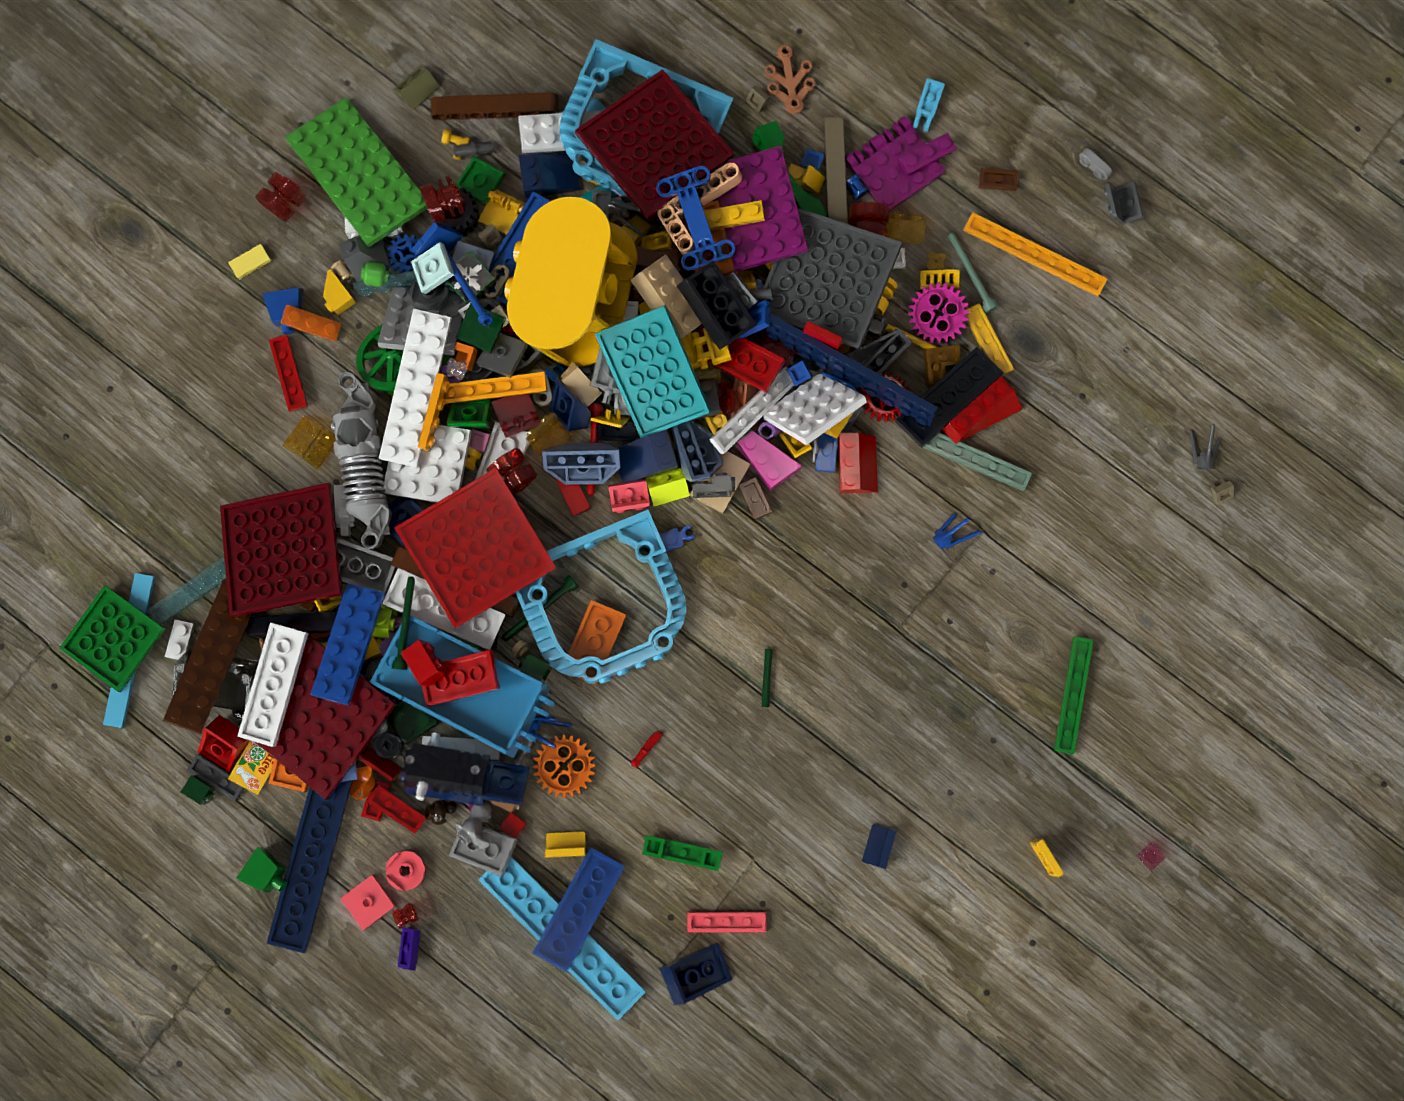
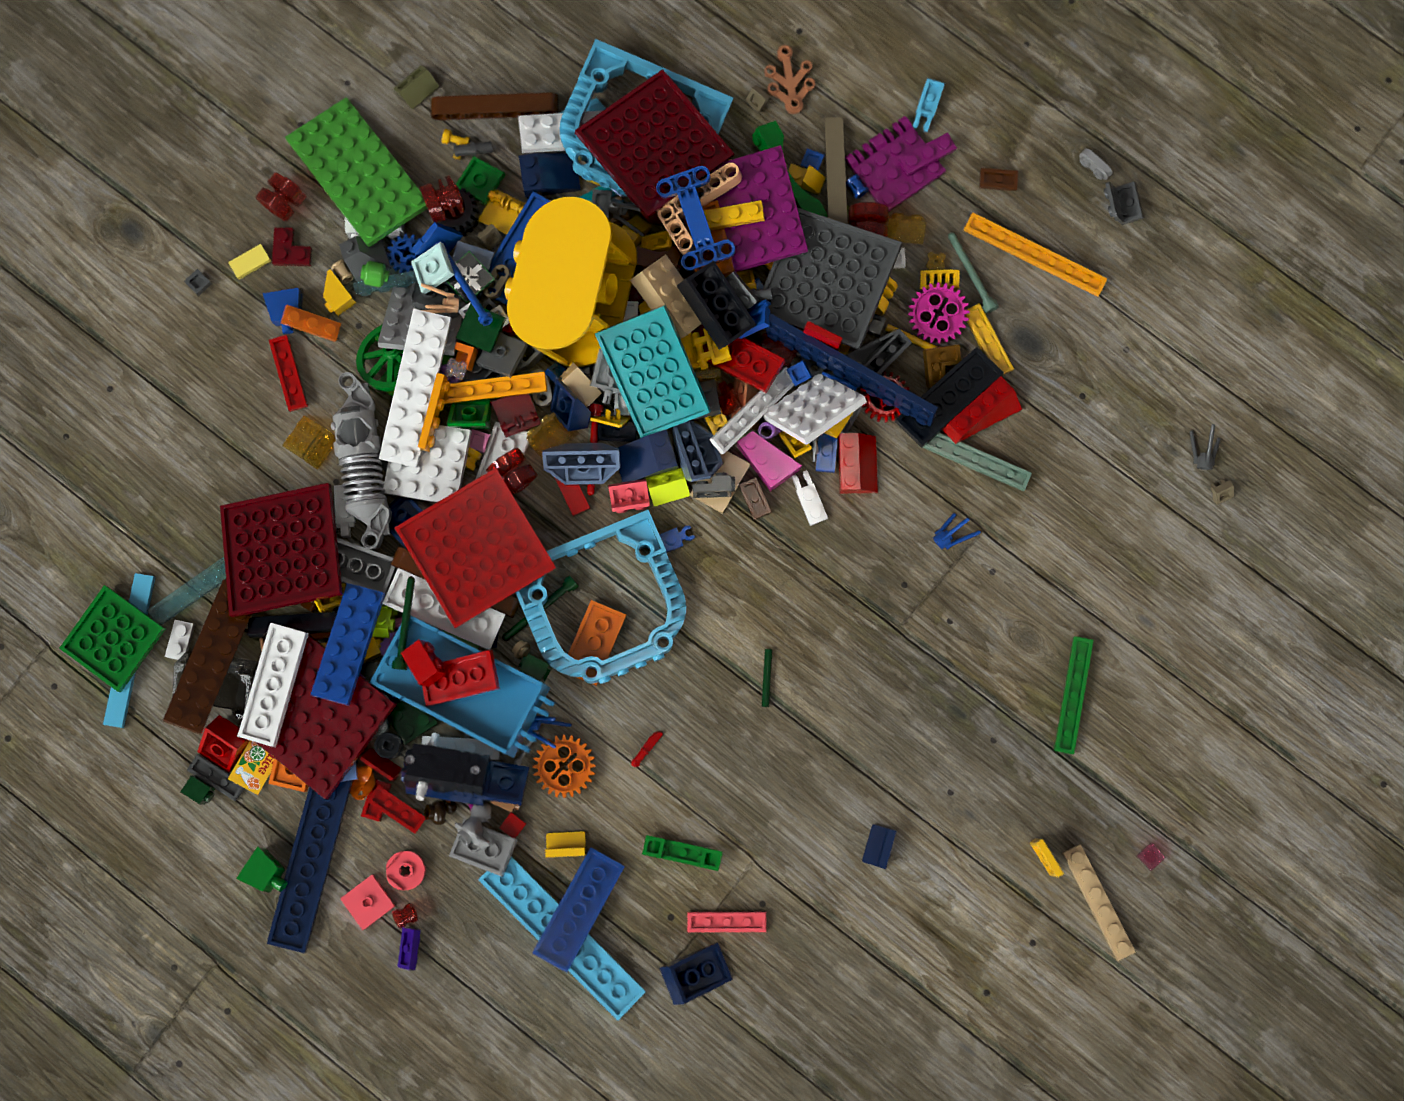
none -> dark grey plate [184,269,212,296]
none -> dark red plate [272,227,312,267]
none -> light nougat plant [421,283,459,314]
none -> white hinge [792,470,828,526]
none -> tan plate [1062,844,1135,961]

